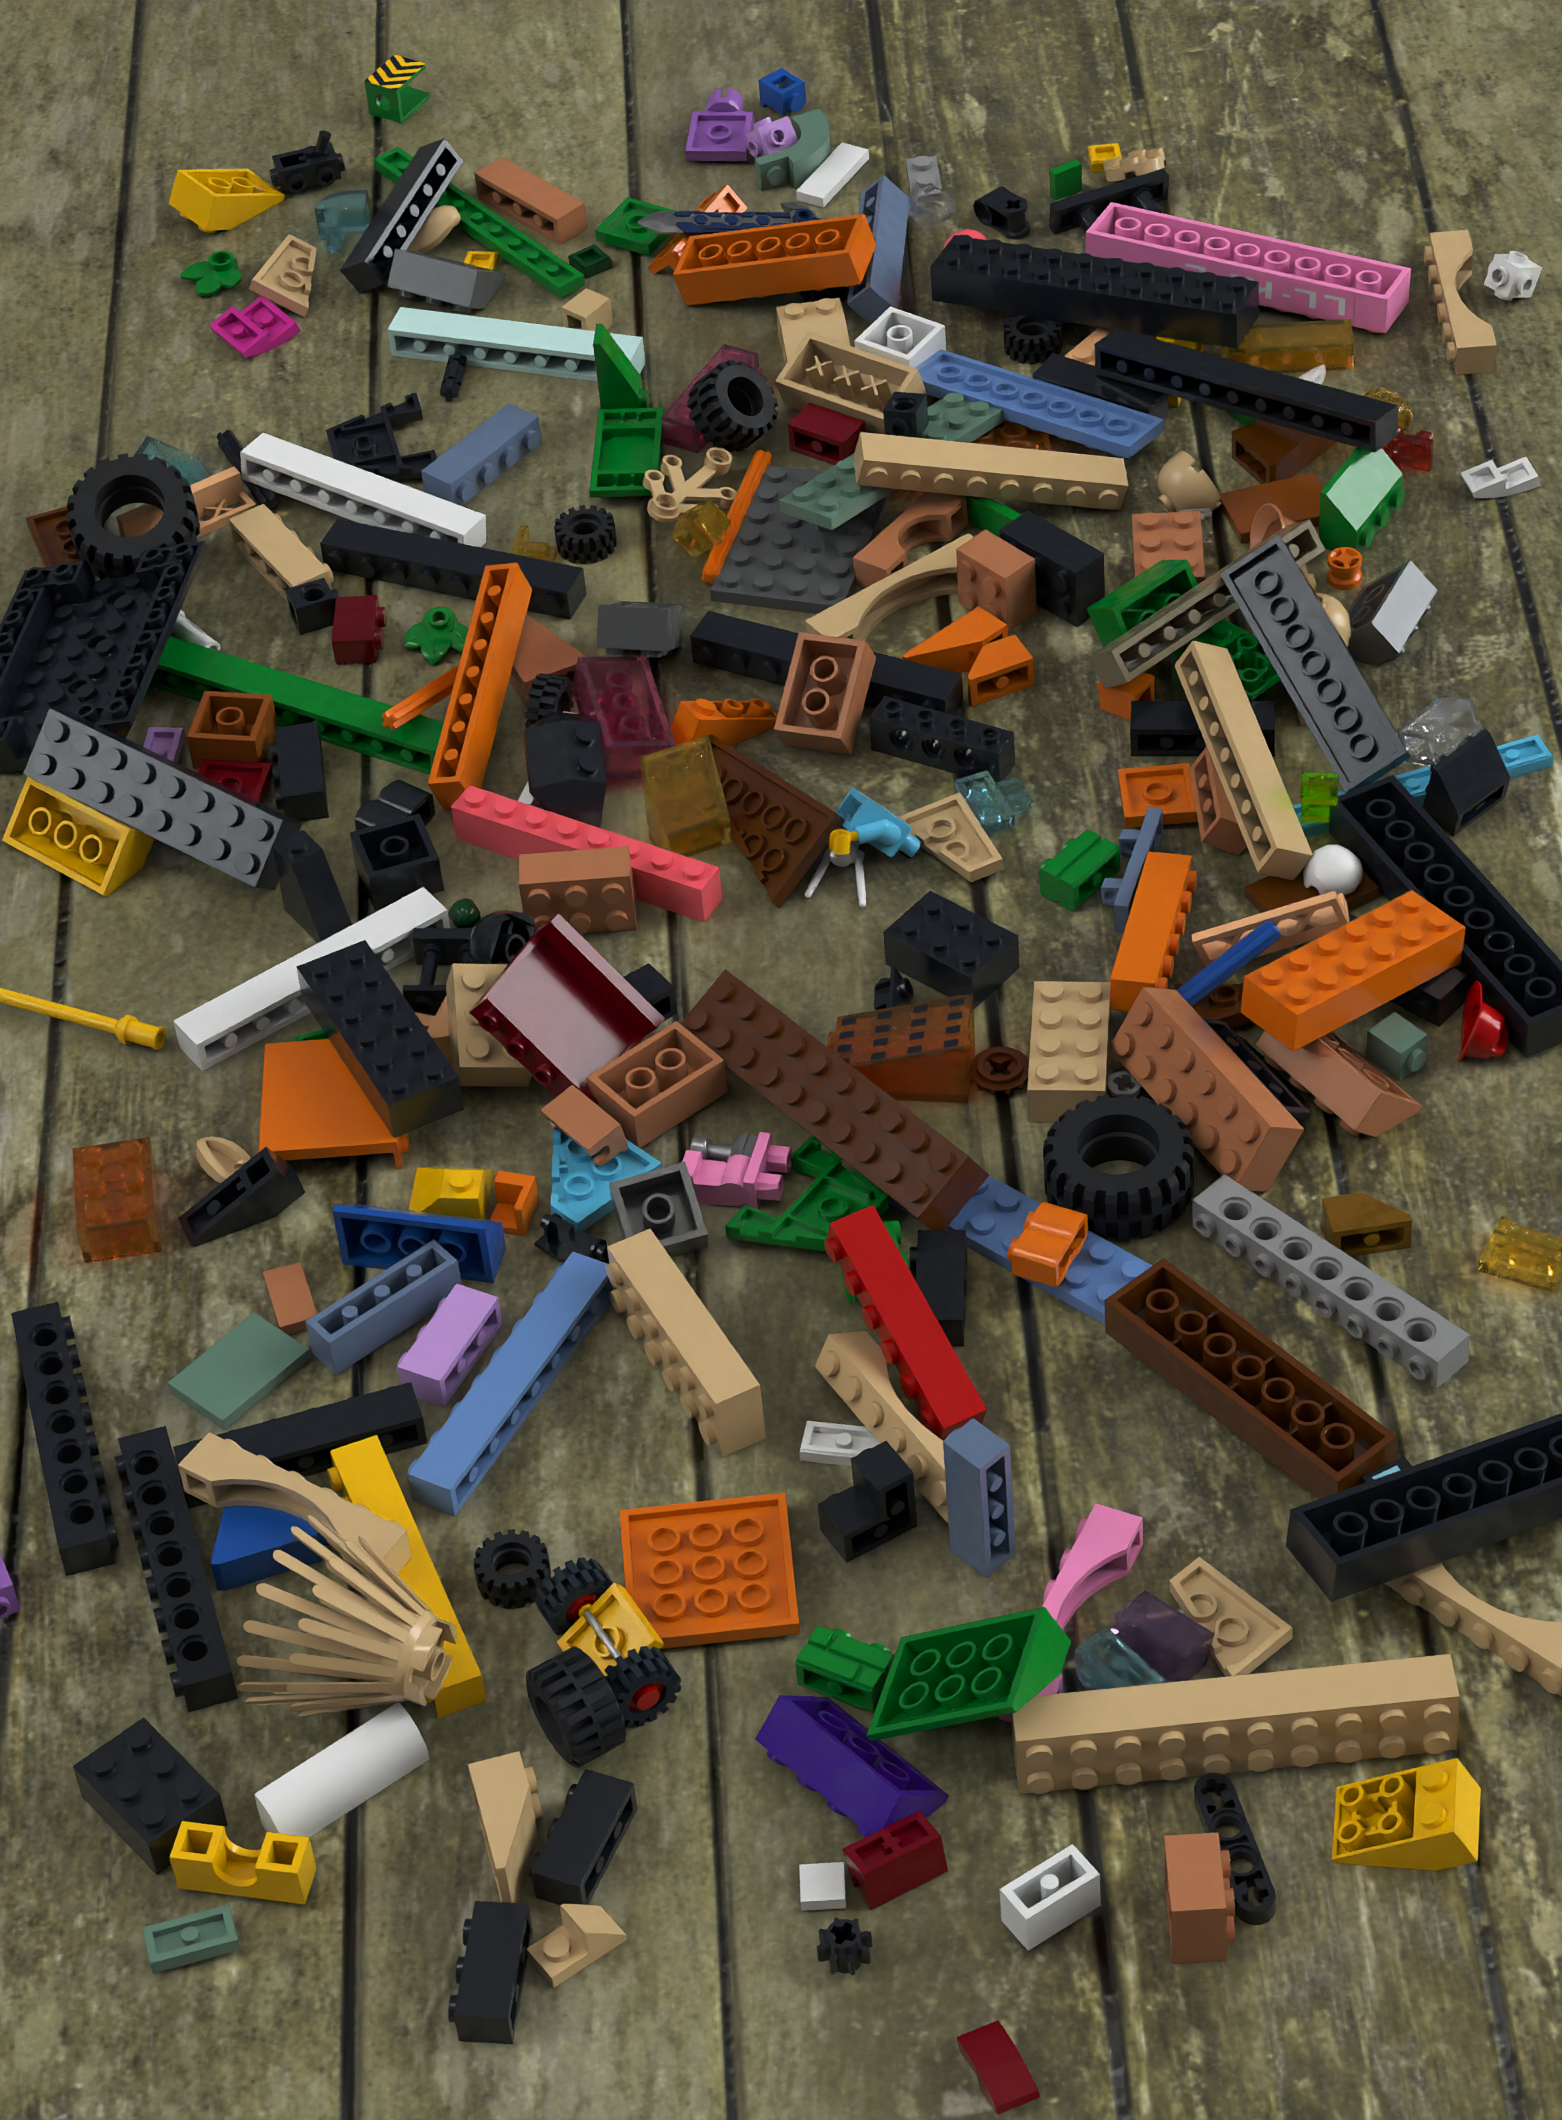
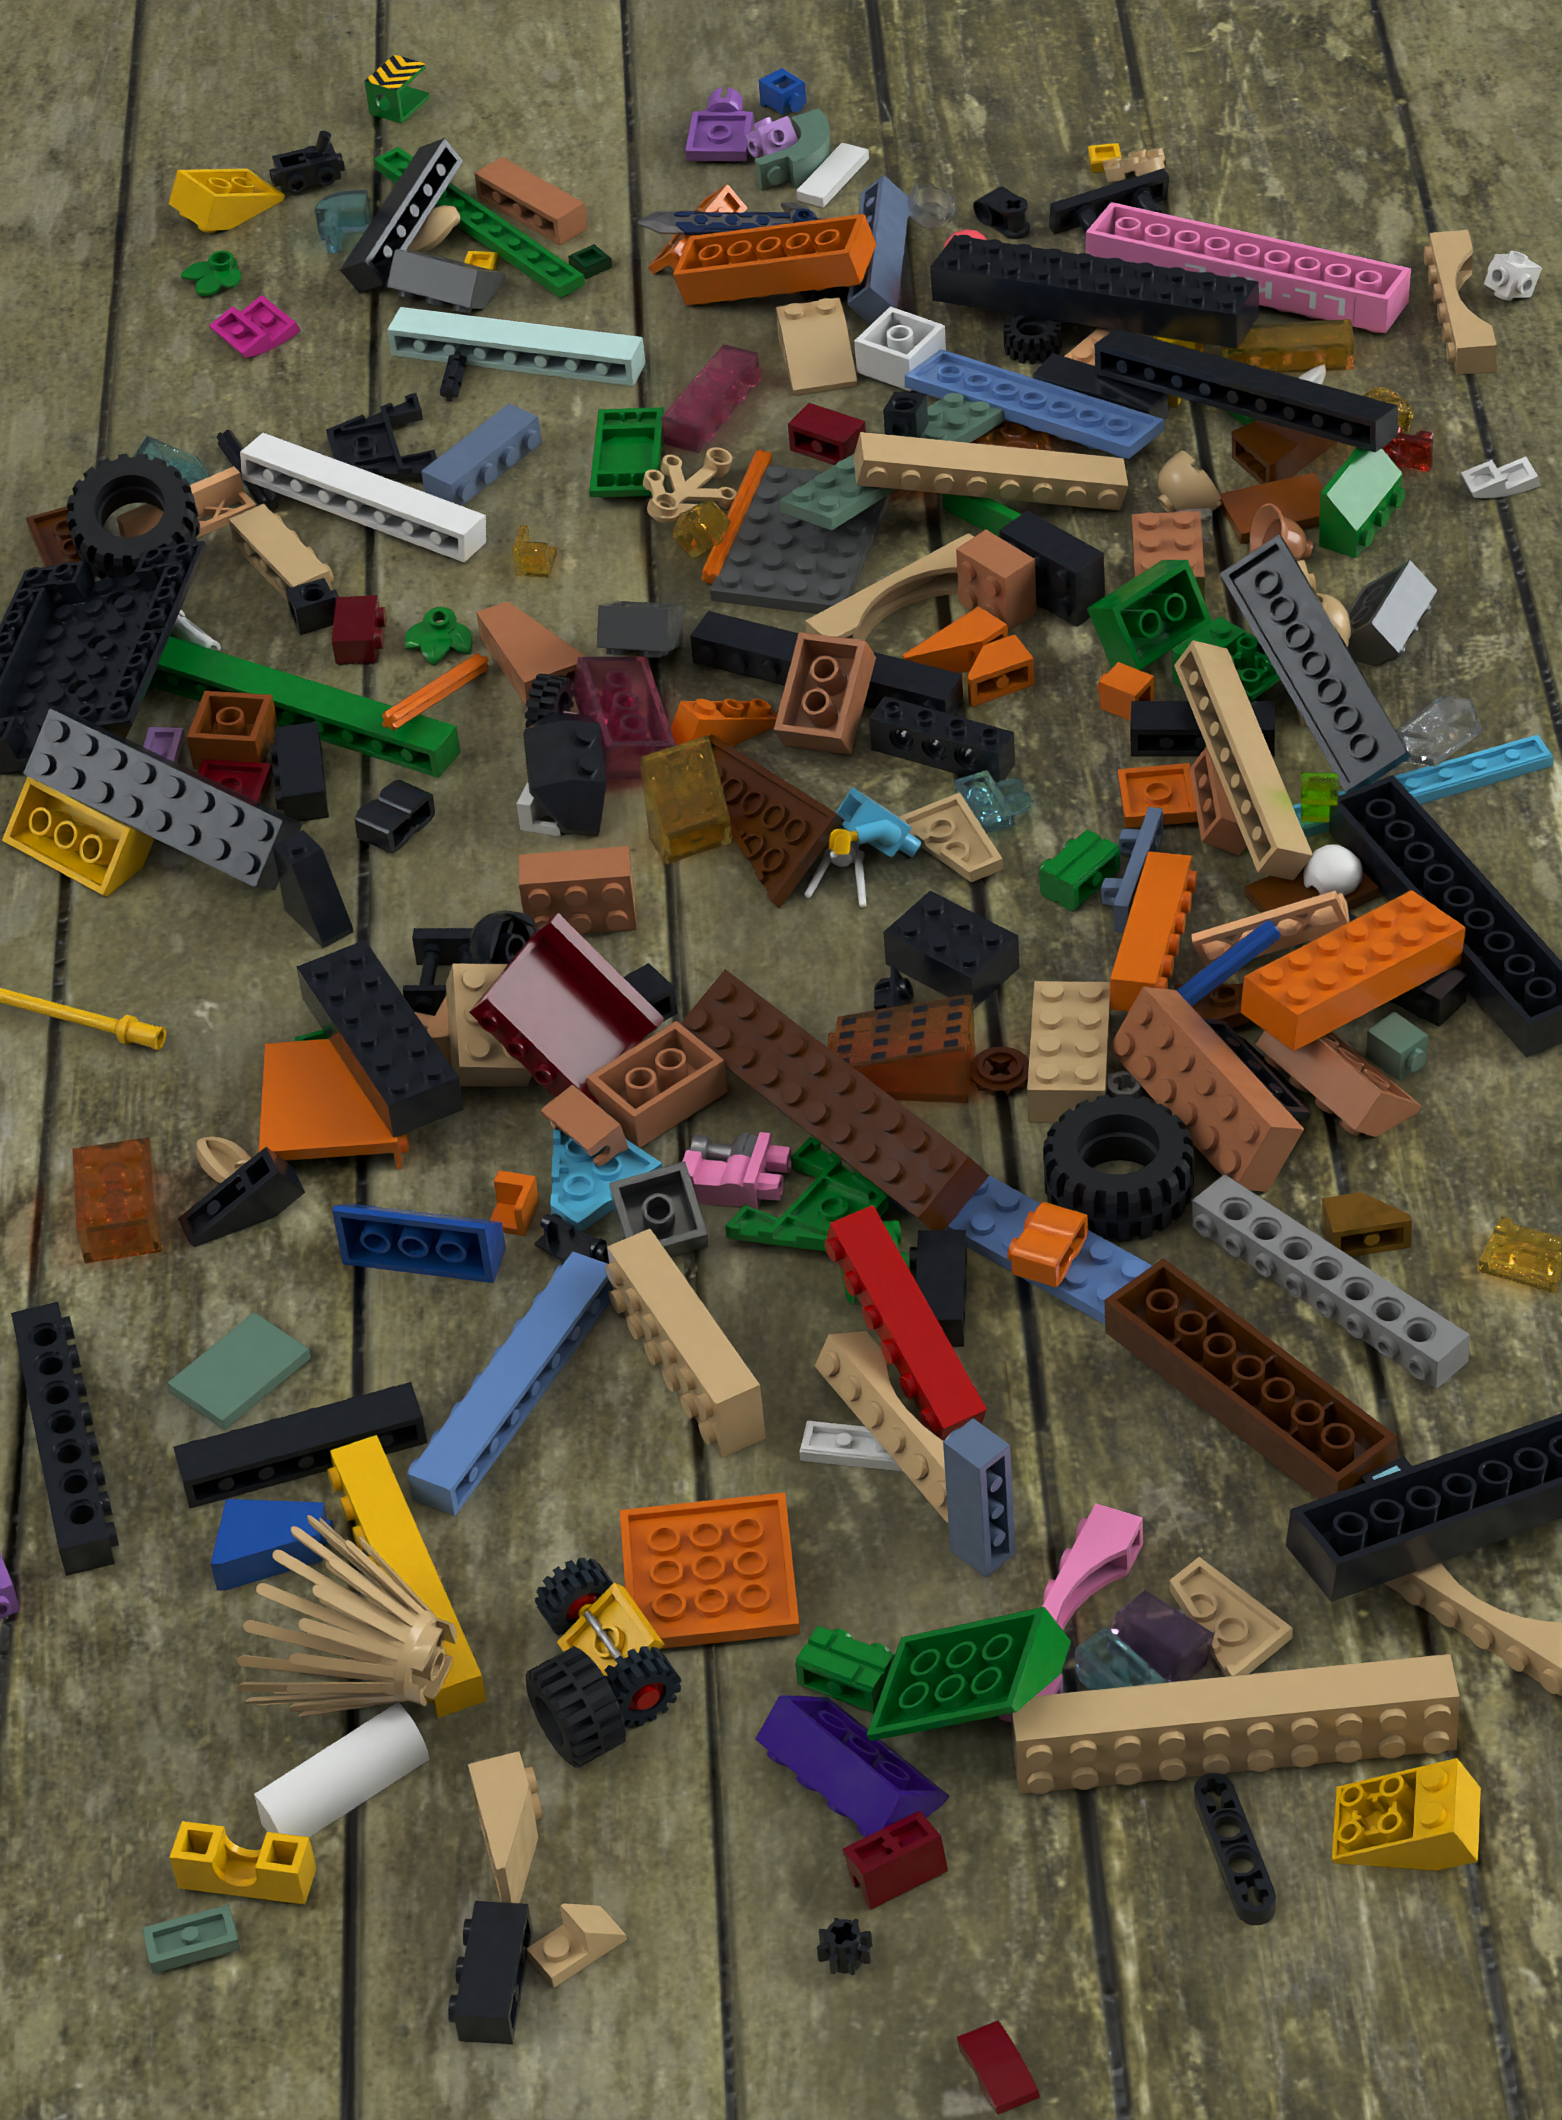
black brick [73,1717,228,1875] -> none
black brick [114,1426,238,1712] -> none
white brick [173,887,450,1072] -> none
tan arch [178,1432,412,1590] -> none
tan wing [249,234,317,318] -> none
nougat tile [263,1262,317,1335] -> none
sand blue brick [306,1239,462,1375] -> none
black brick [320,519,587,619] -> none
black brick [350,814,444,910] -> none
lavender brick [397,1283,503,1408] -> none
yellow slope [408,1167,494,1219] -> none
orange brick [428,562,532,810] -> none
dark green hinge [448,898,481,928] -> none
coral brick [451,785,723,922] -> none
black tyre [474,1529,551,1609] -> none
black brick [529,1769,638,1905] -> none
black tyre [554,505,617,564] -> none
tan brick [561,288,613,331] -> none
green slope [593,324,649,409] -> none
green plate [595,197,678,256] -> none
black tyre [687,360,778,452] -> none
tan brick [775,332,927,434] -> none
white tile [799,1862,846,1911] -> none
black brick [818,1440,917,1563] -> none
nougat arch [853,492,969,588] -> none
light grey plate [905,156,943,205] -> none
white brick [999,1844,1101,1951] -> none
green tile [1049,159,1082,201] -> none
dark tan brick [1088,519,1325,689] -> none
nougat brick [1164,1832,1235,1964] -> none
orange wheel [1327,547,1362,590] -> none
black slope [1423,729,1511,836] -> none
red piece [1458,981,1509,1062] -> none

